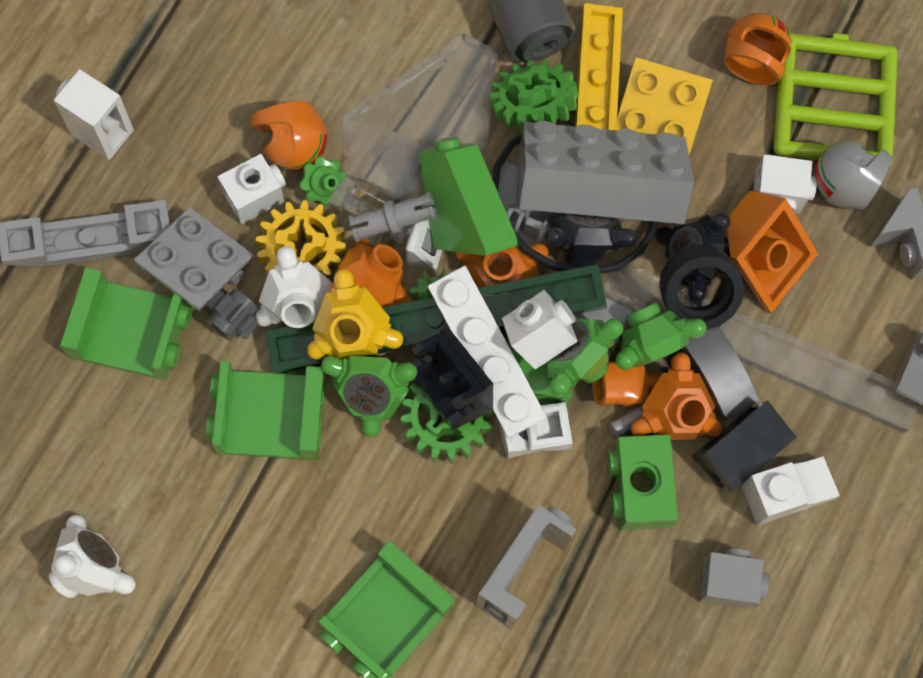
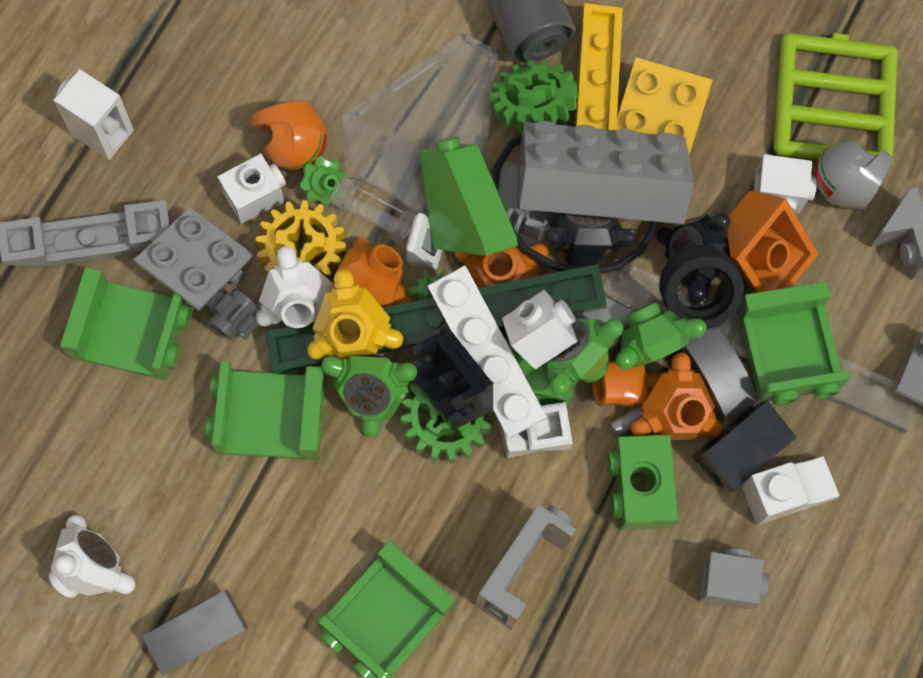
light grey pin [349,192,438,242] -> none
orange helmet [724,13,792,85] -> none
none -> flat silver slope [142,589,248,676]
none -> bright green panel [737,282,851,406]

